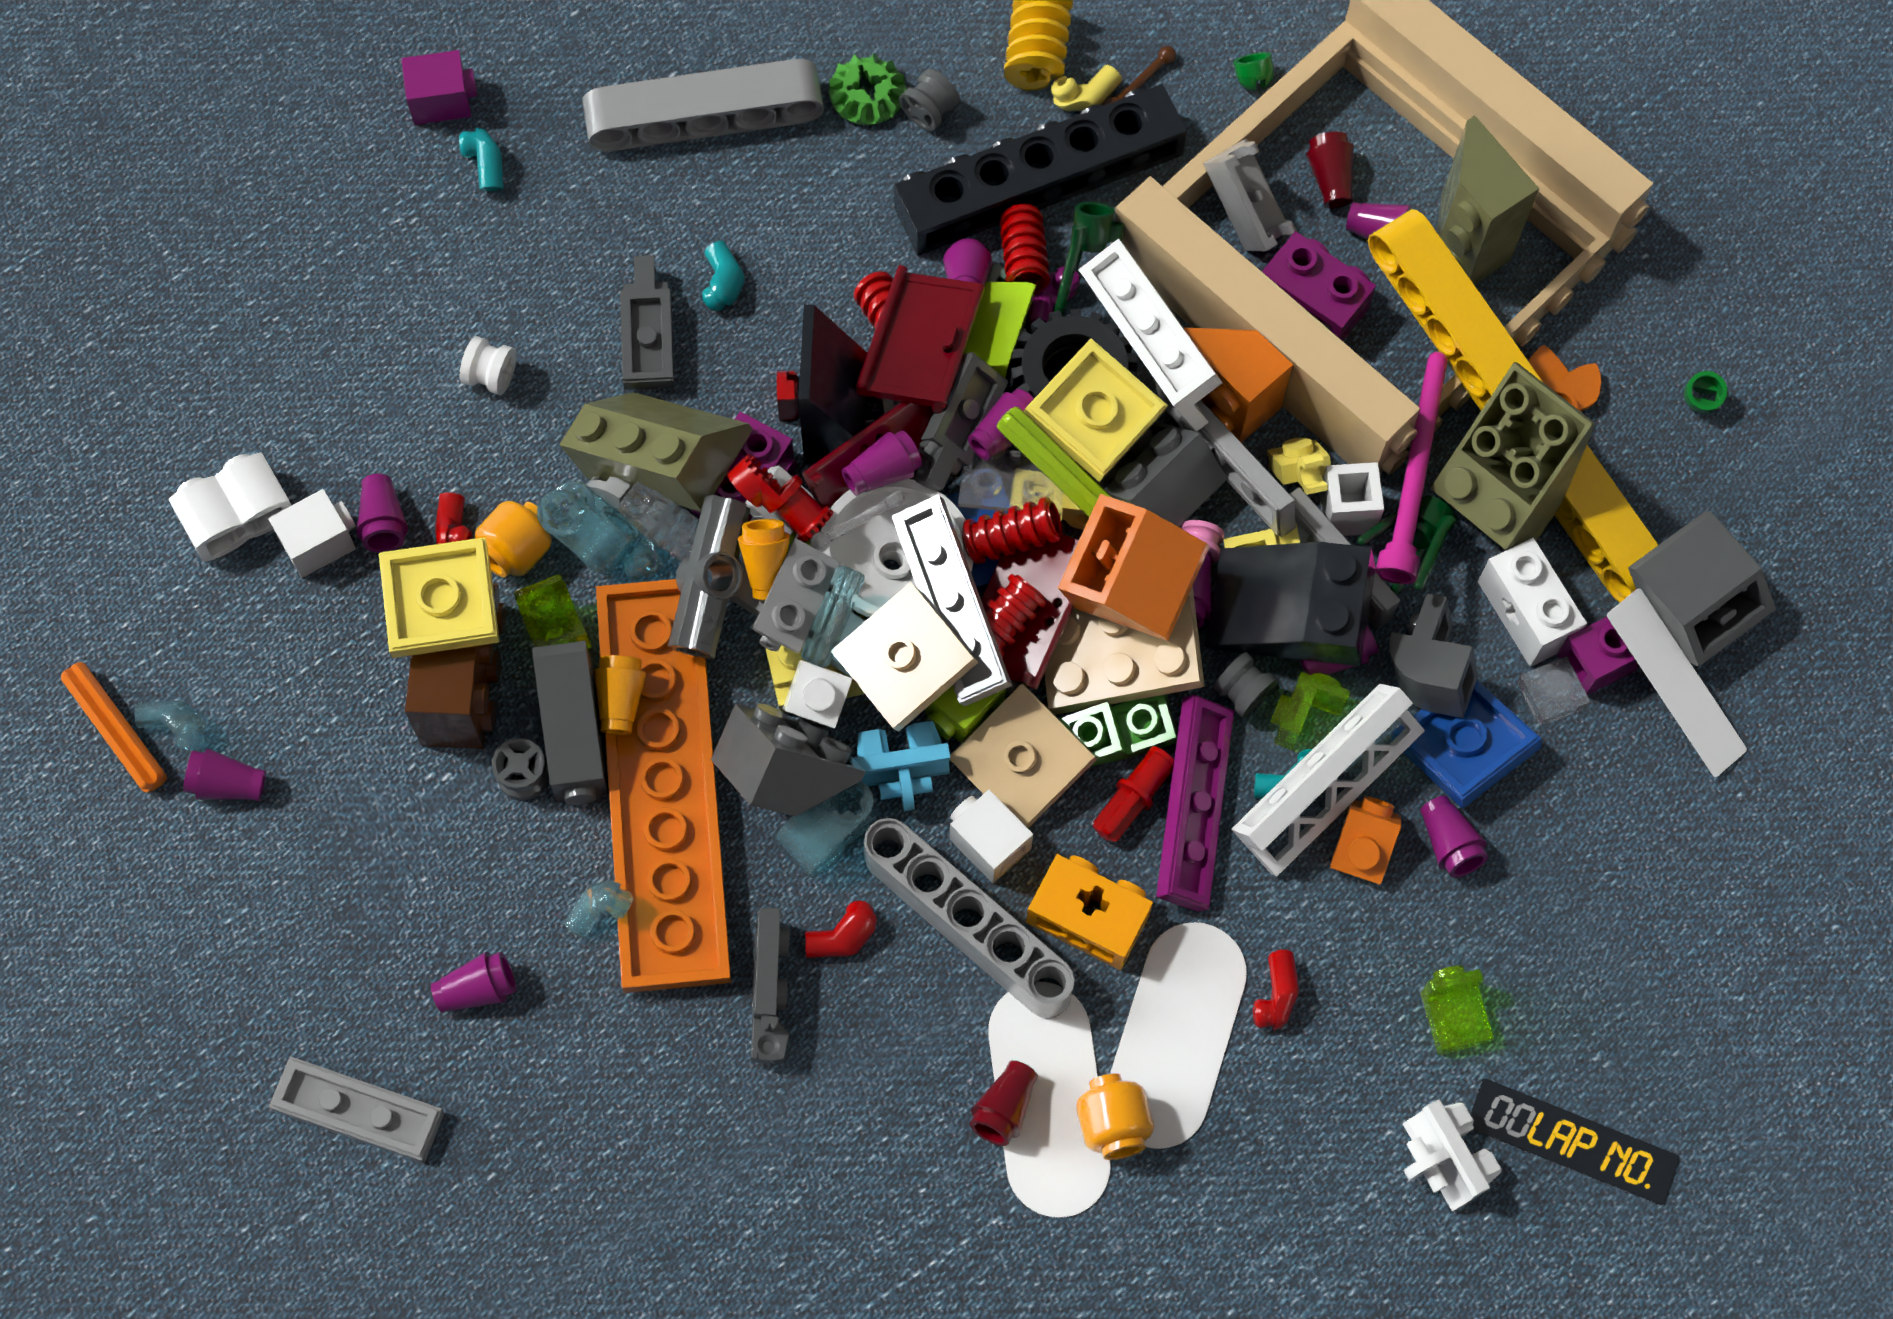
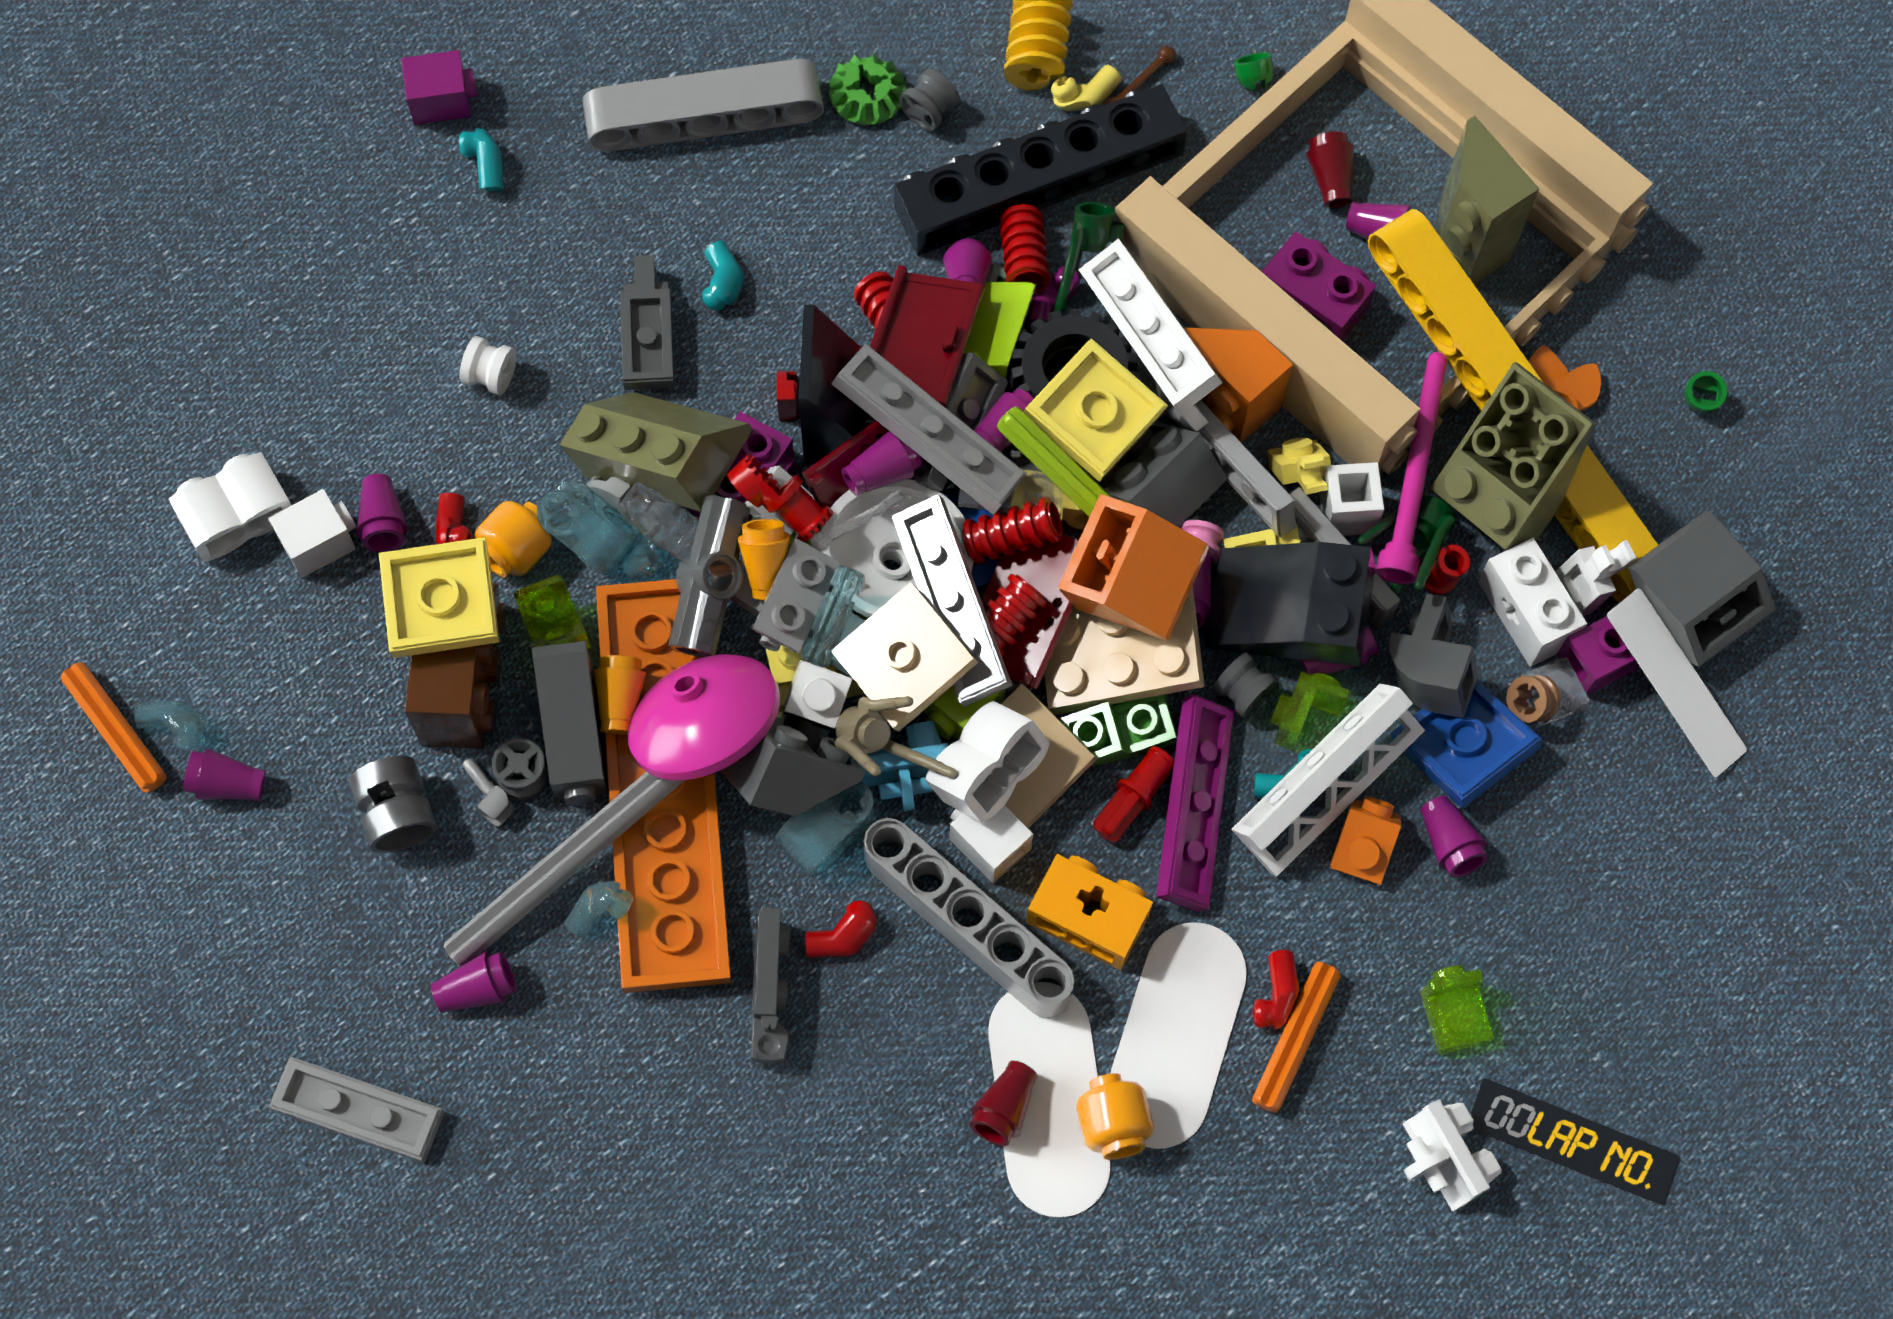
light grey hinge [1203,140,1297,251] -> none
none -> flat silver wheel [348,756,437,853]
none -> light grey axle [444,772,685,966]
none -> light grey hand [462,758,514,828]
none -> dark pink dish [628,654,780,780]
none -> light grey tile [832,343,1027,515]
none -> dark tan plant [835,696,957,779]
none -> white brick [925,701,1050,823]
none -> orange axle [1252,962,1341,1113]
none -> red pin [1419,544,1470,595]
none -> medium nougat bush [1506,675,1561,723]
none -> white plate [1555,540,1636,616]

